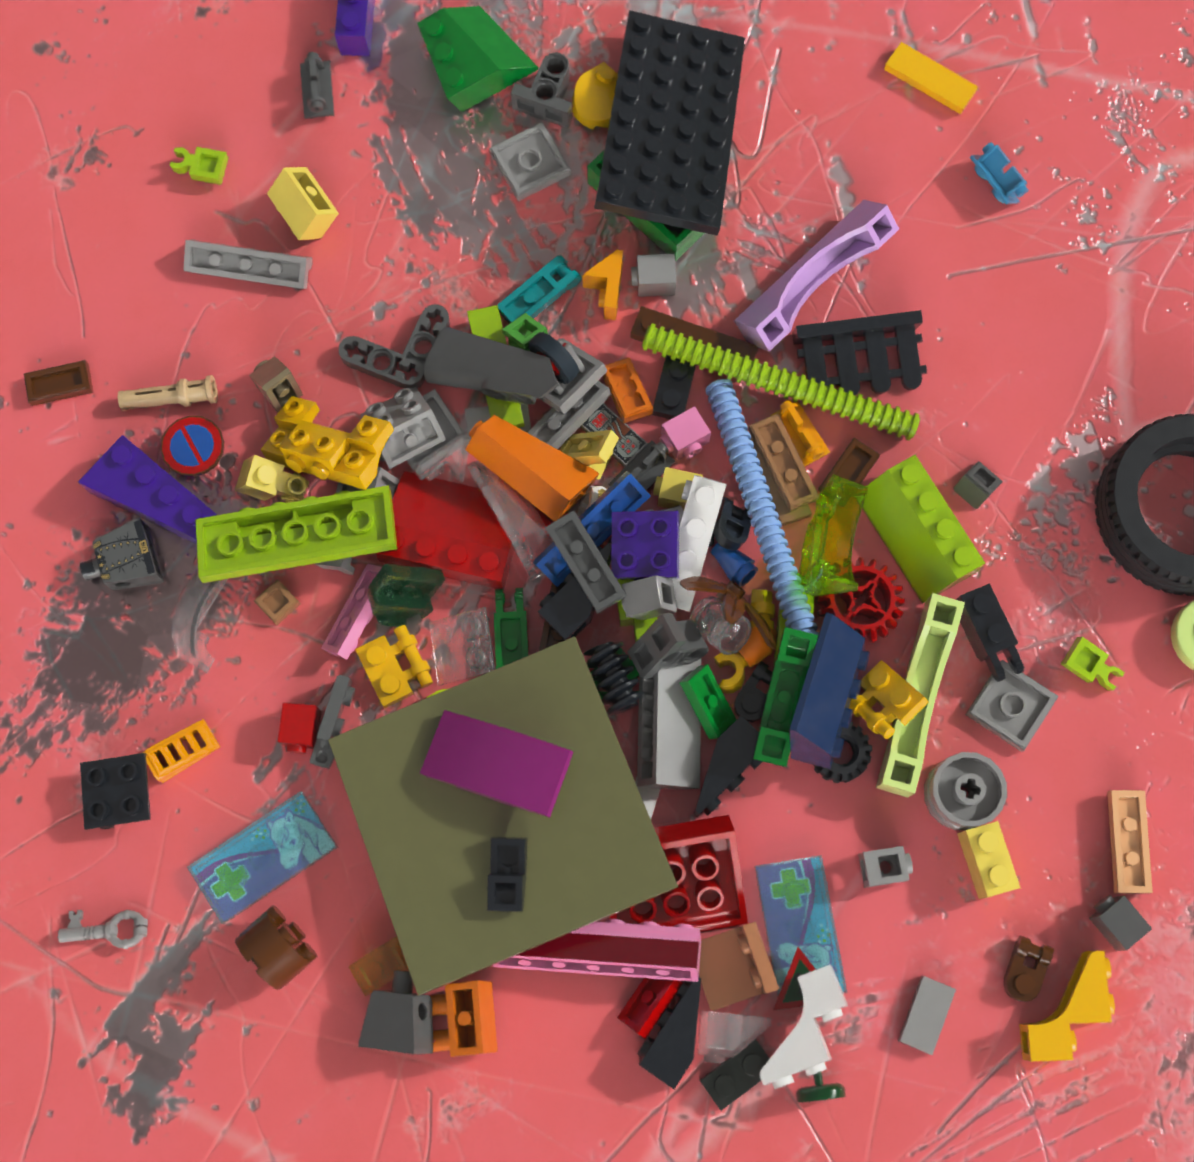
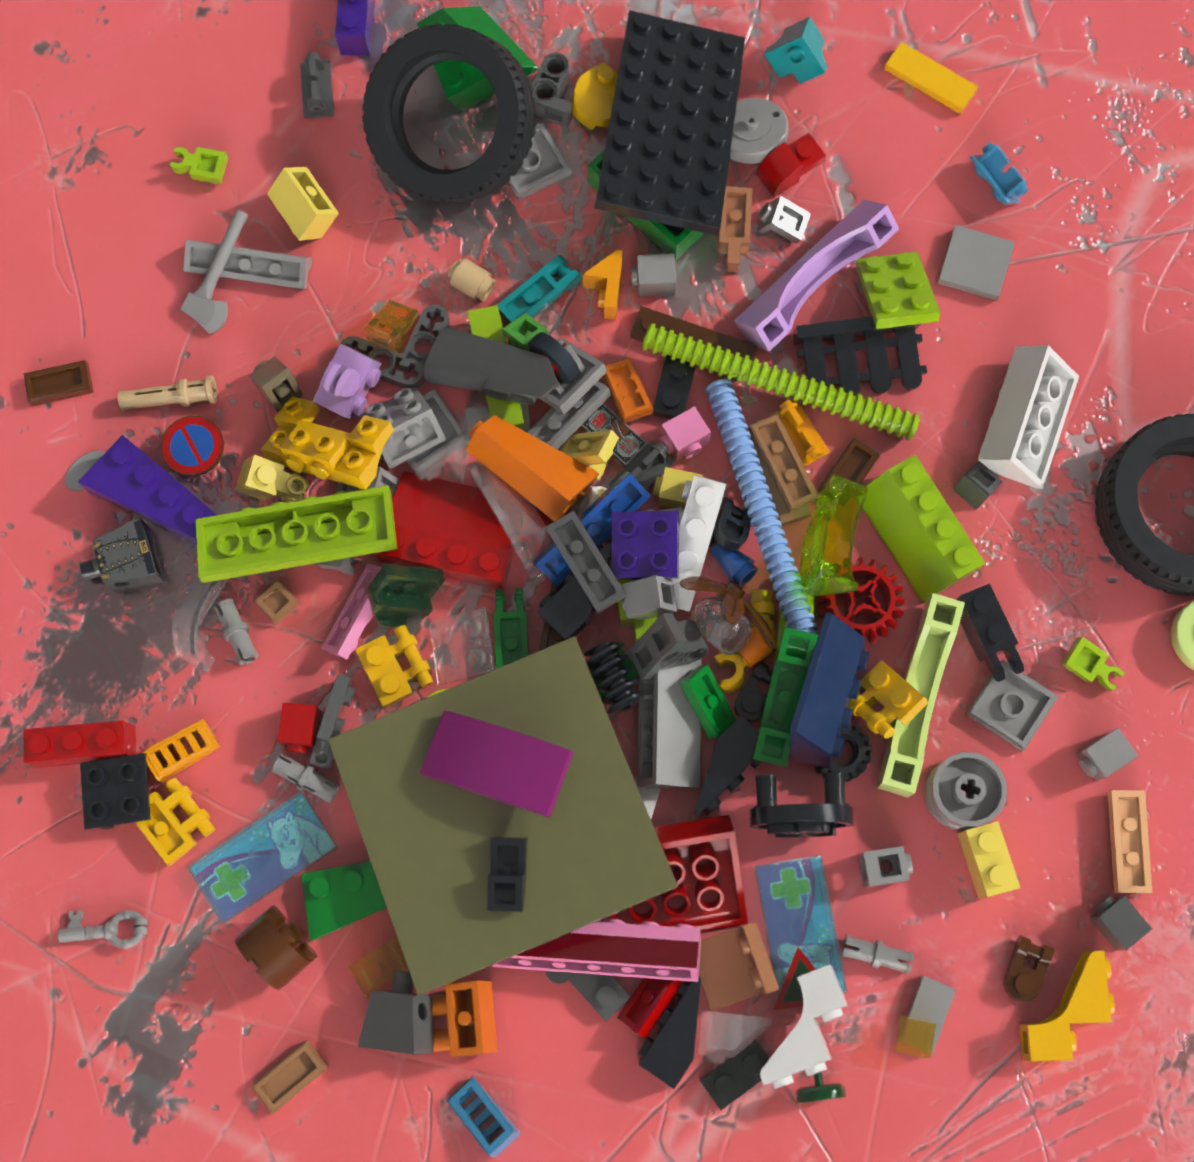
none -> red brick [23,720,136,768]
none -> light grey sticker [65,451,104,491]
none -> yellow plate [135,777,216,866]
none -> light grey piece [181,209,248,334]
none -> light grey pin [214,599,259,665]
none -> medium nougat tile [251,1040,329,1114]
none -> light grey pin [271,753,340,804]
none -> green wing [301,861,387,942]
none -> lavender brick [313,344,382,420]
none -> black tyre [362,24,537,203]
none -> clear yellow slope [363,300,418,353]
none -> dark azure slope [447,1077,521,1157]
none -> tan brick [448,258,496,302]
none -> dark grey hinge [546,971,631,1021]
none -> nougat hinge [718,186,753,272]
none -> light grey wheel [730,98,789,164]
none -> black piece [750,772,854,838]
none -> red brick [757,133,826,198]
none -> light grey bracket [757,196,810,243]
none -> teal brick [764,16,828,84]
none -> light grey pin [841,934,914,974]
none -> lime plate [856,252,940,329]
none -> clear yellow tile [894,1016,936,1059]
none -> light grey tile [937,225,1015,301]
none -> white slope [978,345,1079,489]
none -> light grey brick [1077,728,1138,781]

